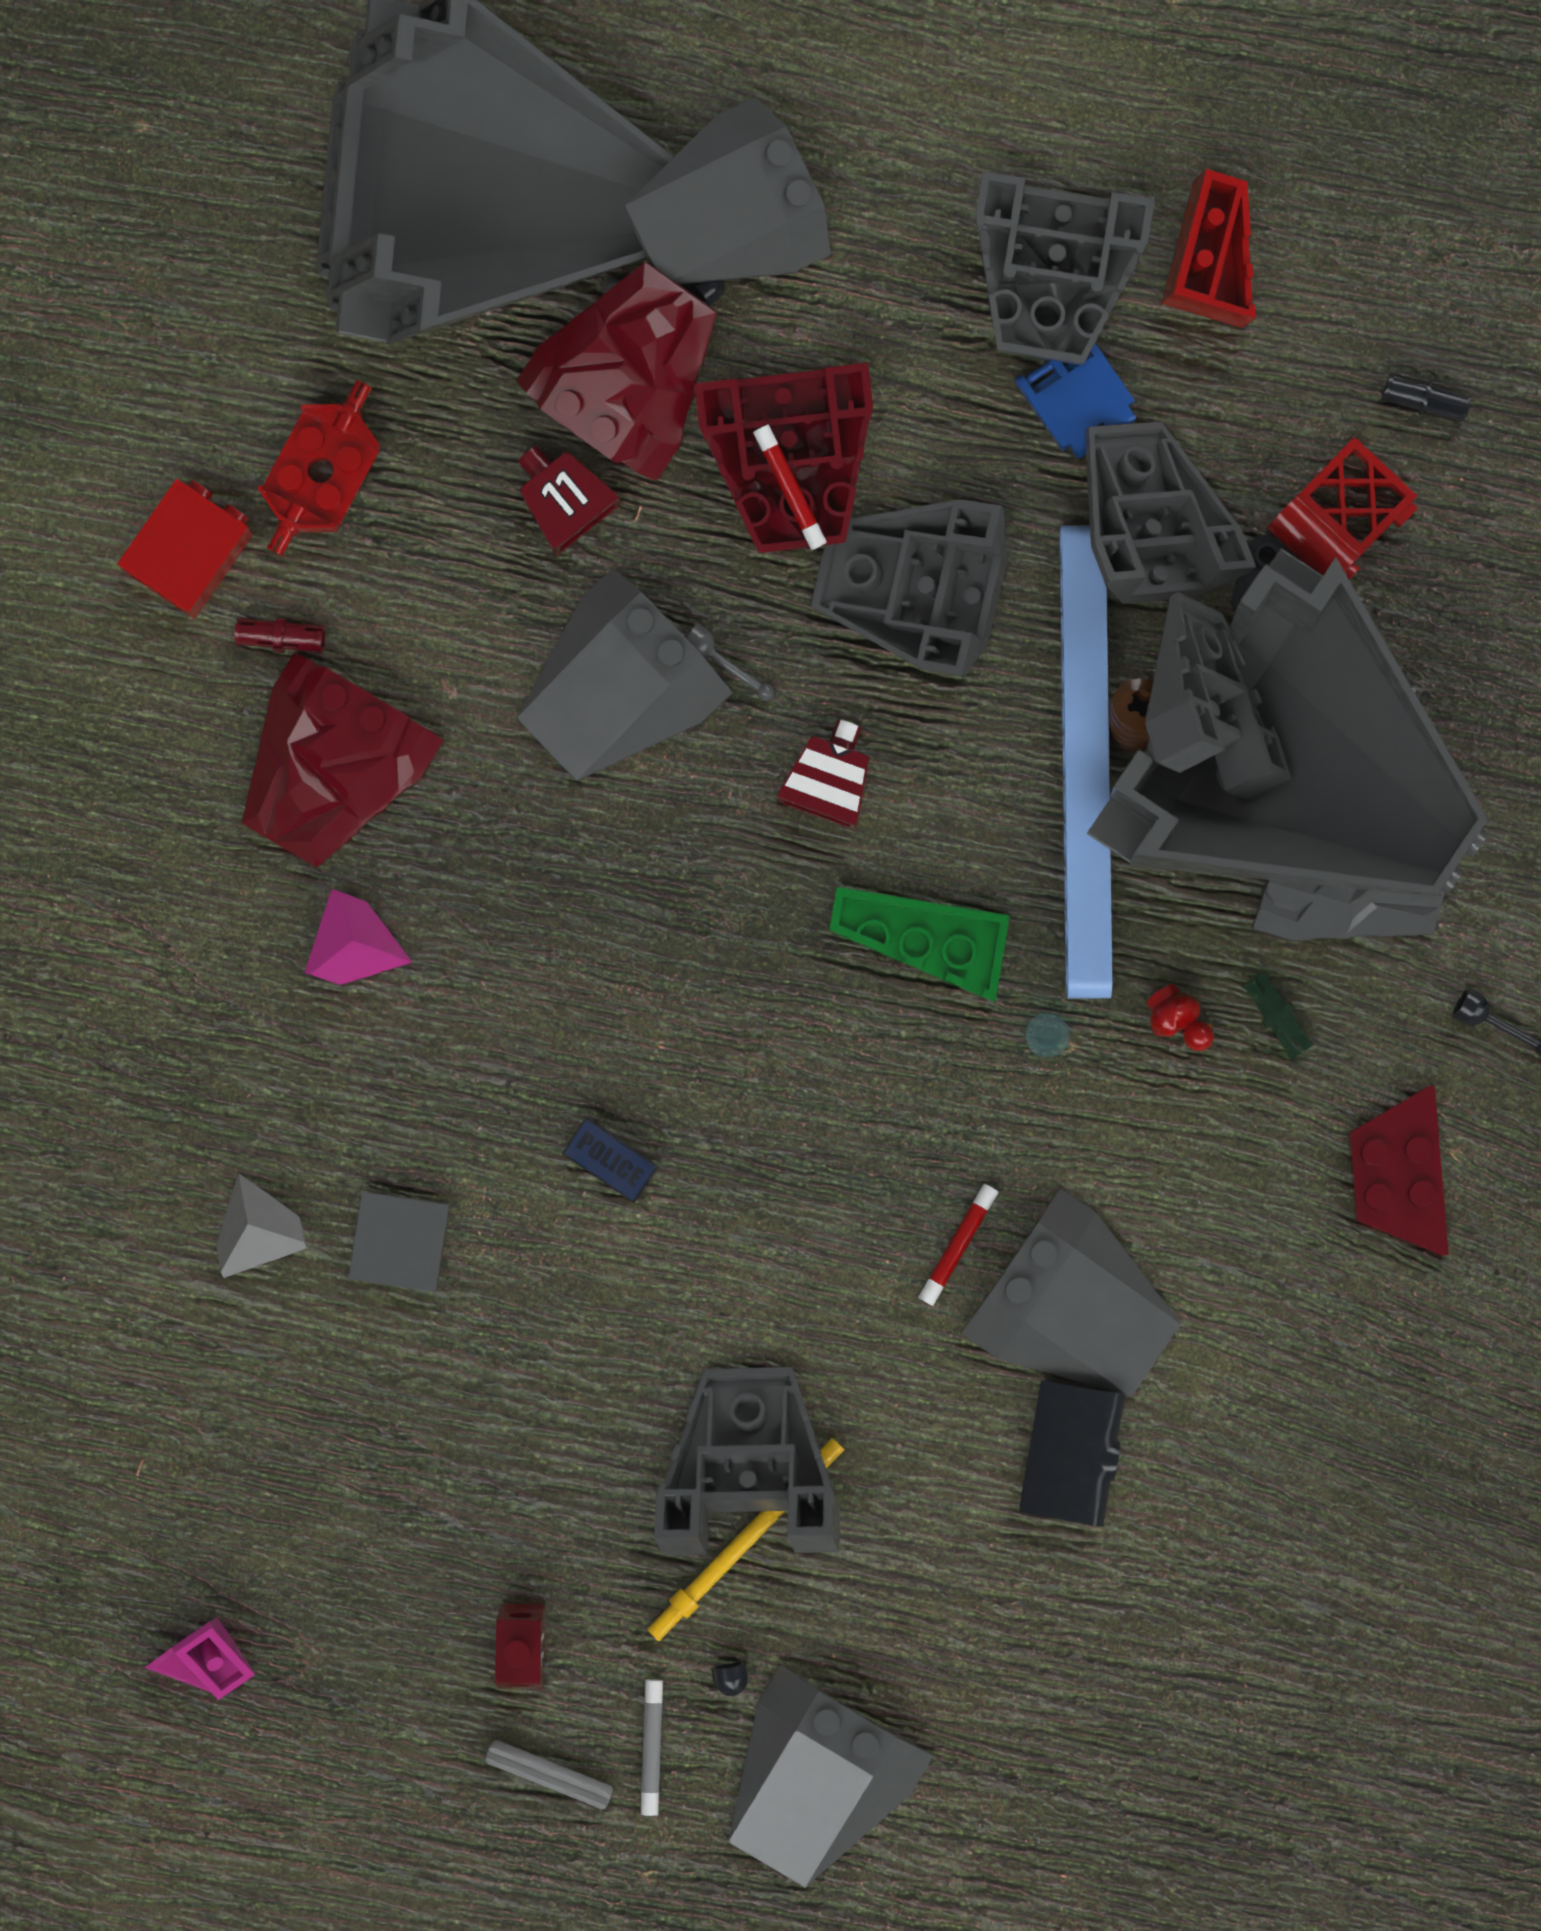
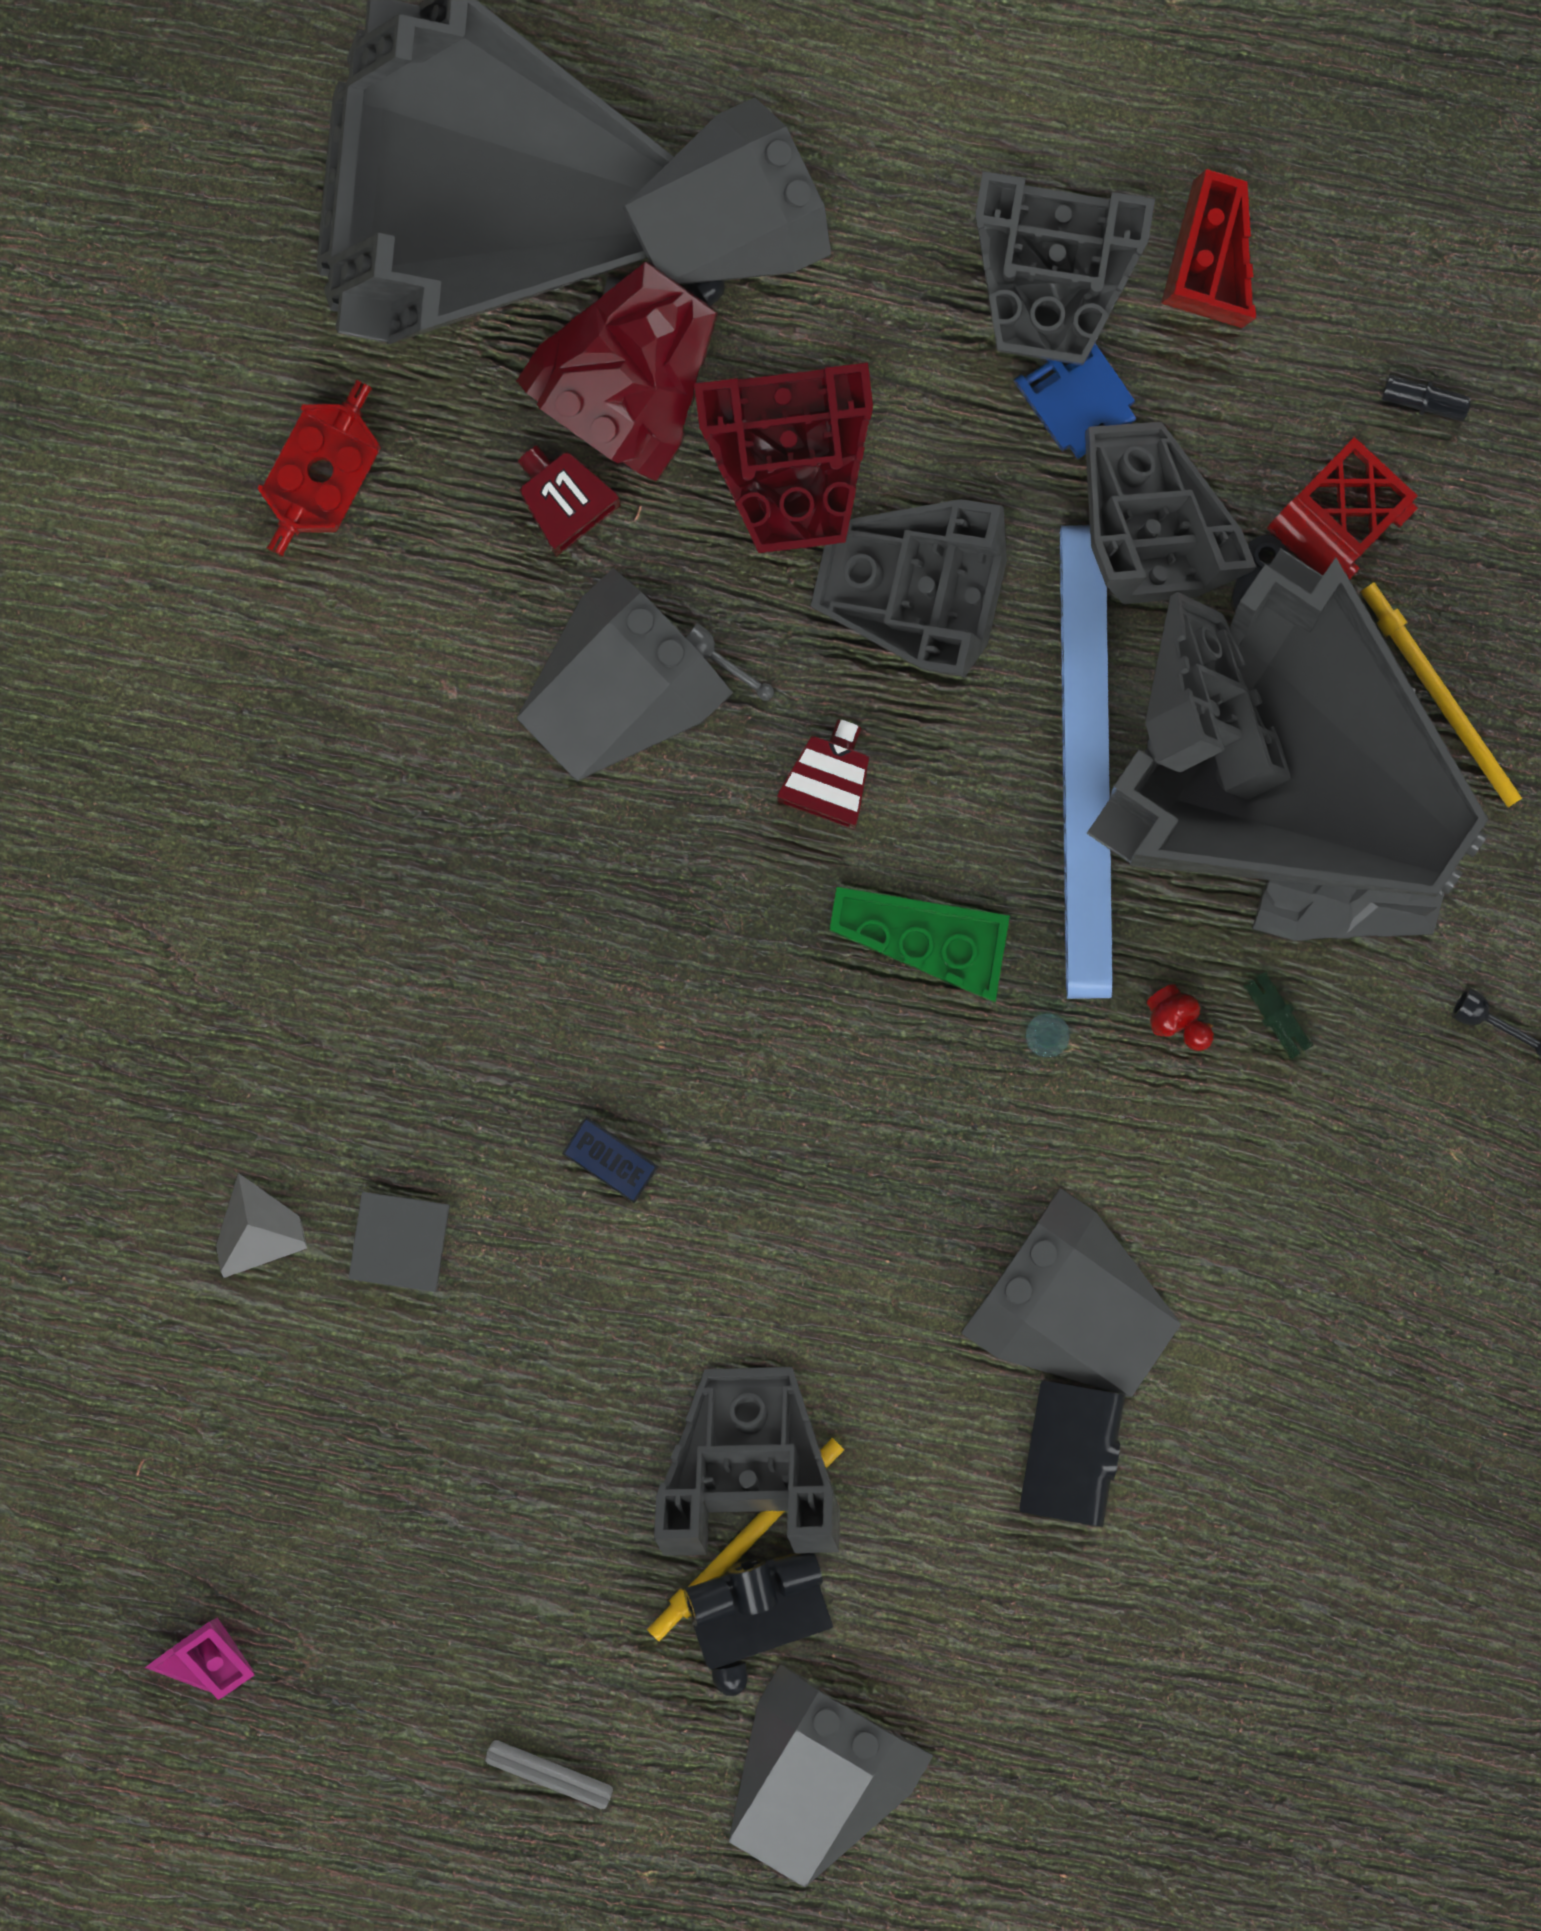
red brick [117,478,254,620] -> none
dark red pin [235,617,326,653] -> none
dark red wedge [242,652,444,868] -> none
dark pink slope [304,889,413,985] -> none
dark red torso [495,1604,546,1690] -> none
light grey bar [640,1679,663,1816] -> none
red bar [753,424,827,550] -> none
red bar [918,1183,999,1306] -> none
reddish brown piece [1108,678,1153,752] -> none
dark red wing [1348,1086,1449,1256] -> none
none -> black panel [684,1552,833,1669]
none -> yellow bar [1360,582,1522,808]

